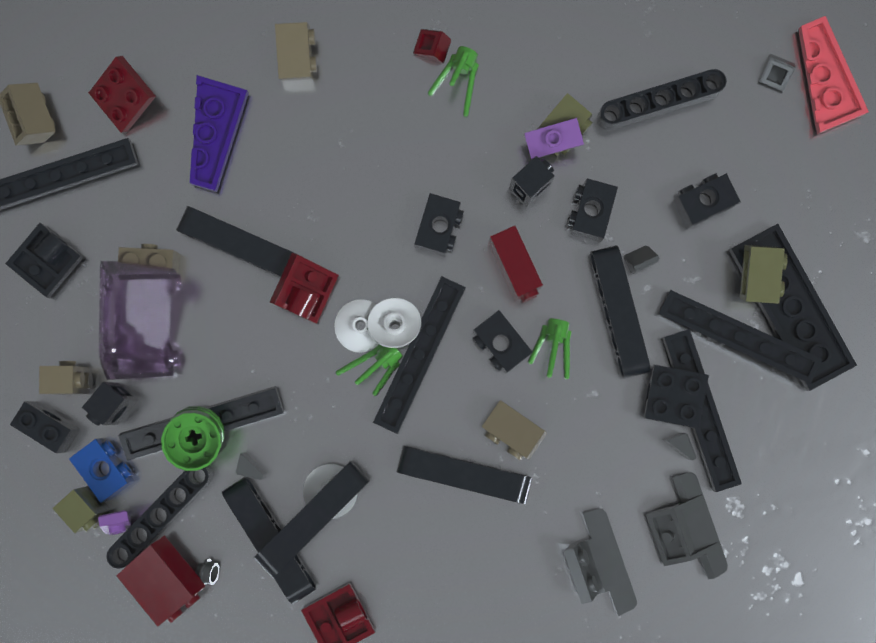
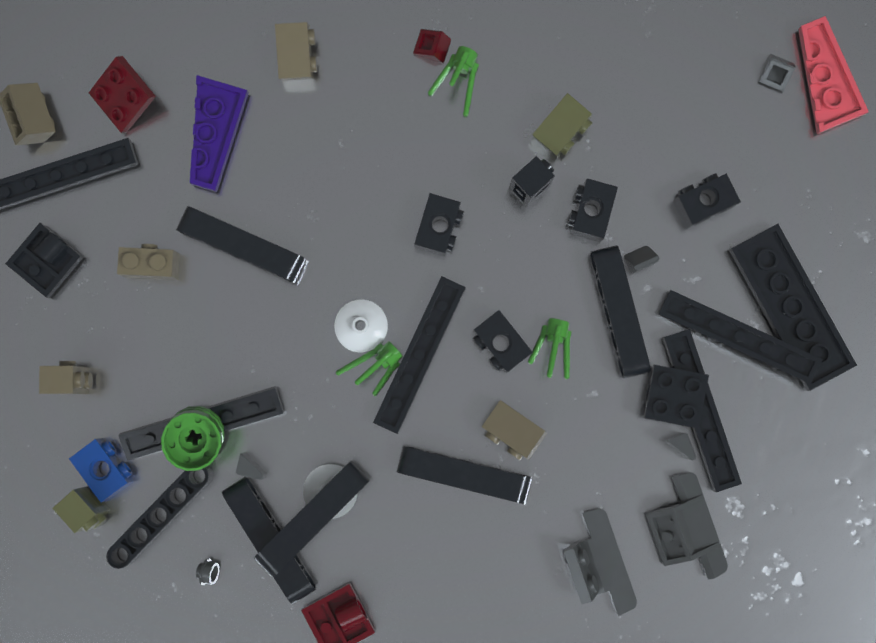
black brick [10,401,80,453] -> none
black brick [82,382,138,426] -> none
medium lavender plate [98,510,132,535] -> none
clear purple windscreen [99,261,181,380] -> none
dark red brick [116,535,206,627] -> none
dark red plate [270,253,339,324] -> none
white dish [367,298,421,348] -> none
dark red brick [488,225,543,303] -> none
medium lavender plate [524,118,584,160] -> none
black beam [597,69,727,130] -> none
olive brick [740,245,787,304] -> none

